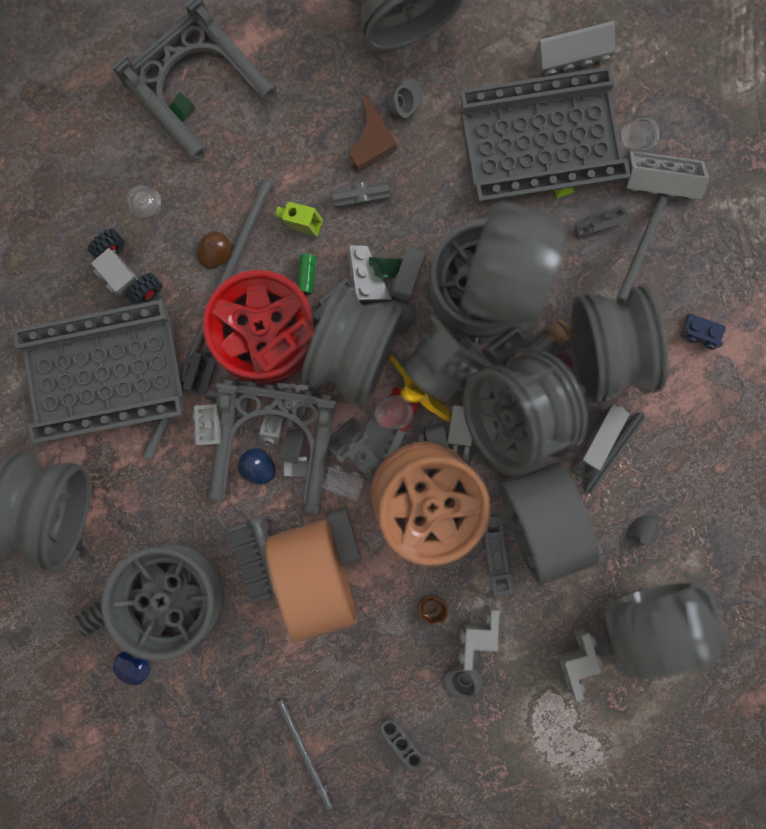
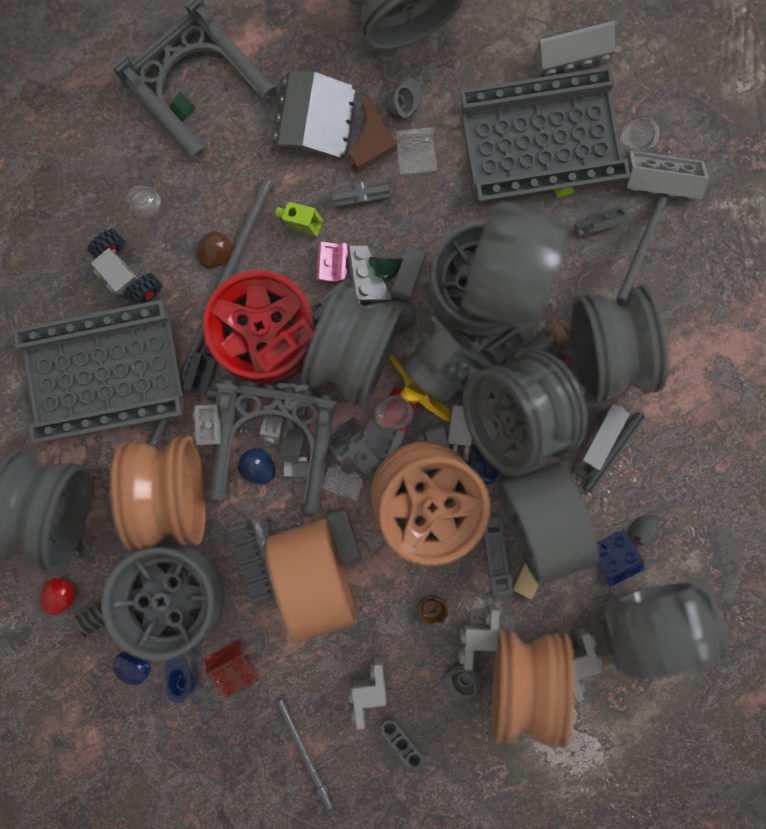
green axle [296,254,316,295] -> none
dark blue bracket [681,314,726,350] -> none
none -> red hat [40,578,75,615]
none -> nougat wheel [112,436,206,551]
none -> clear blue piece [165,655,196,703]
none -> clear red bracket [205,640,259,698]
none -> hinge [270,71,357,159]
none -> bright pink bracket [316,241,348,283]
none -> light grey bracket [349,657,386,730]
none -> clear bracket [396,127,437,176]
none -> dark blue hat [471,448,500,485]
none -> nougat wheel [492,629,574,749]
none -> tan slope [513,563,539,600]
none -> clear blue bracket [597,530,644,587]

